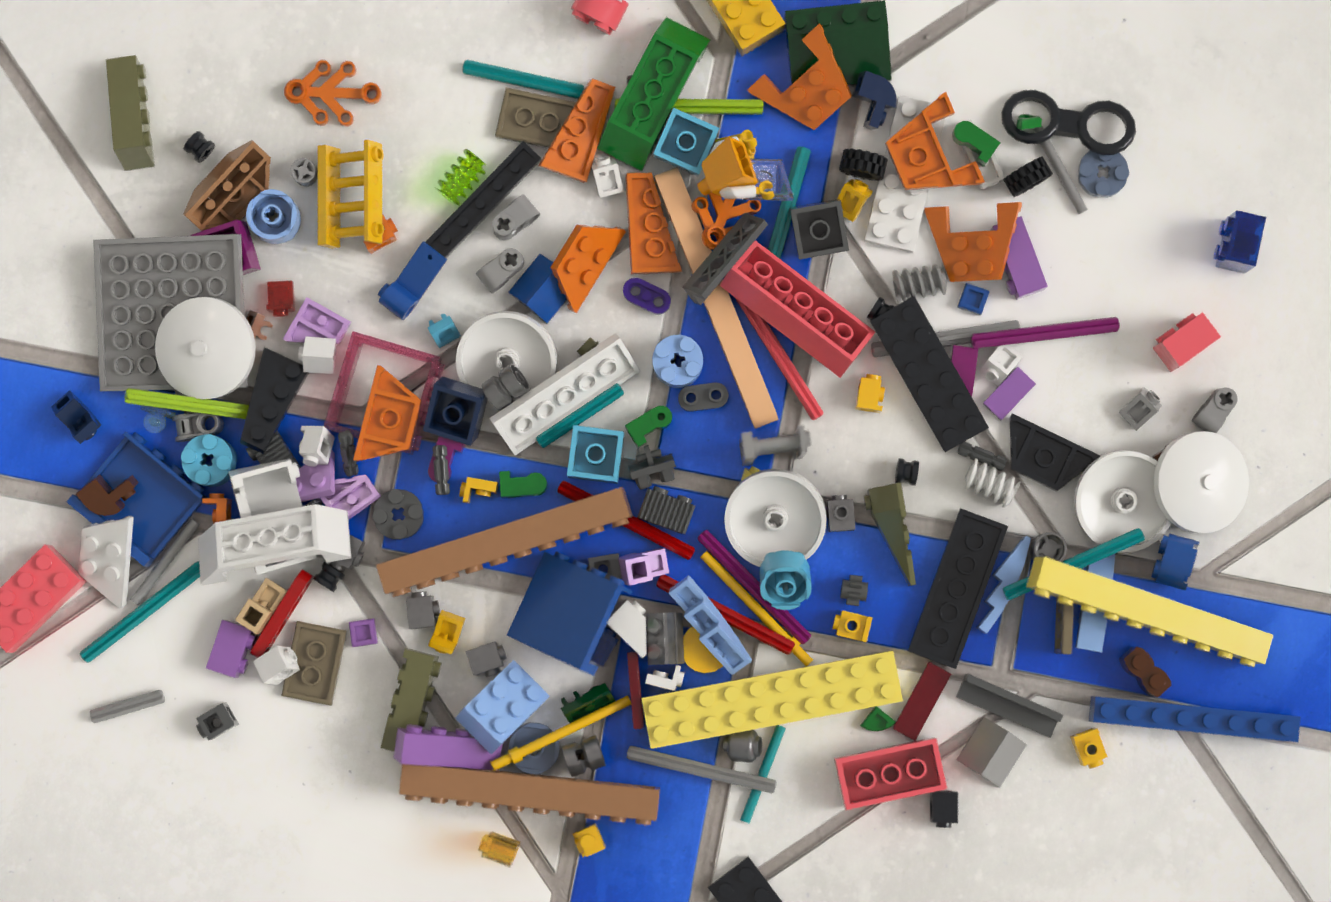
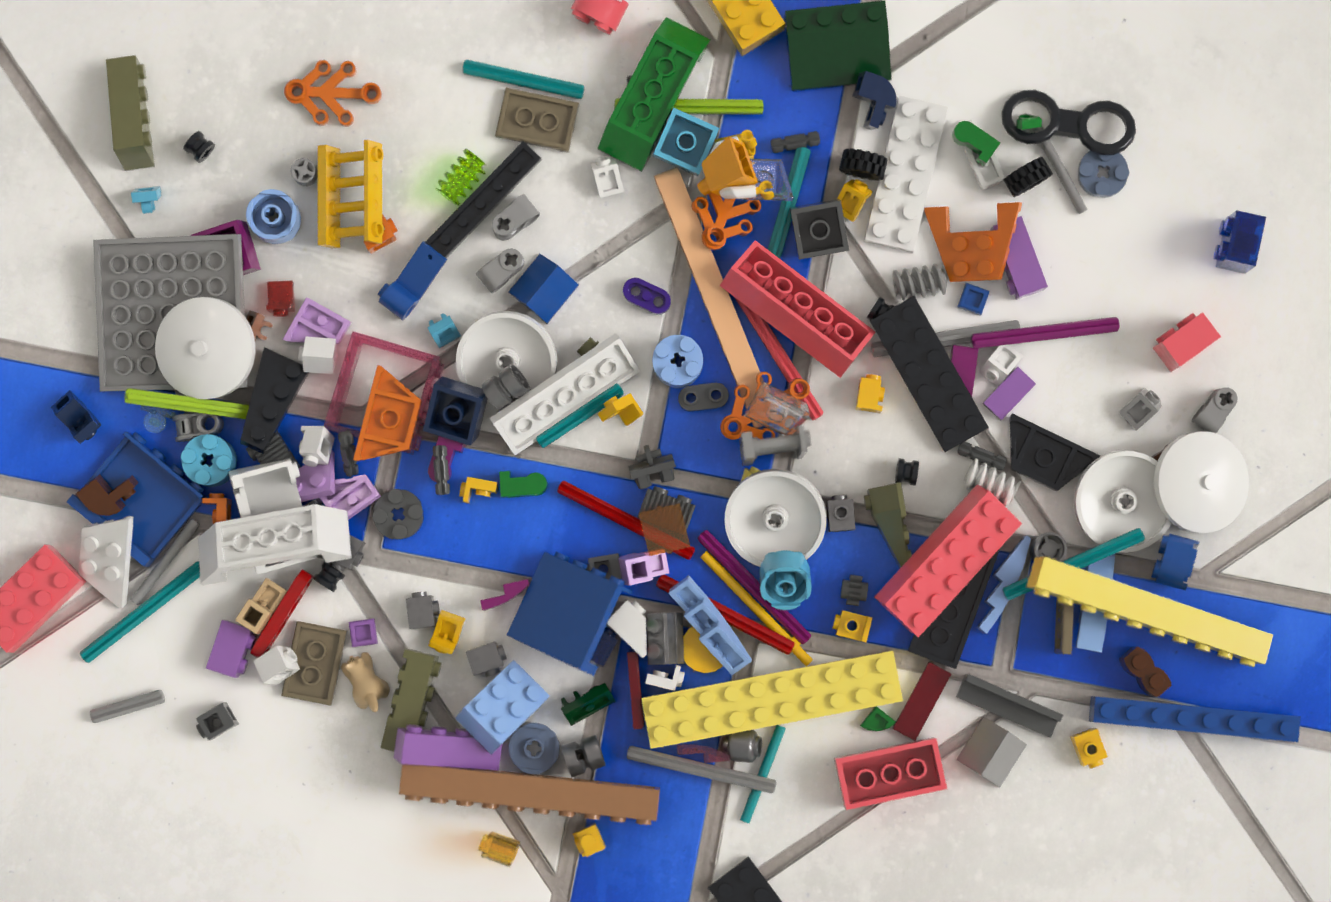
medium nougat wedge [183,140,271,231] -> none
medium nougat brick [376,487,633,597] -> none
yellow bar [490,695,631,771] -> none
orange wing [538,79,616,183] -> none
orange wing [550,224,626,313] -> none
medium azure brick [567,425,624,484] -> none
orange wing [625,173,682,274] -> none
green leg [625,406,672,449] -> none
dark grey fence [683,213,768,306] -> none
orange wing [747,23,852,130] -> none
orange wing [885,92,985,190] -> none
black brick [930,790,958,828] -> none
none -> medium azure tile [131,186,161,214]
none -> tan animal [341,652,390,712]
none -> magenta slope [480,579,530,611]
none -> yellow bracket [598,393,643,426]
none -> clear orange piece [639,503,690,556]
none -> clear pink slope [677,744,730,763]
none -> orange plant [720,371,810,440]
none -> clear slope [744,381,810,436]
none -> dark grey axle [771,131,820,153]
none -> coral brick [874,484,1022,637]

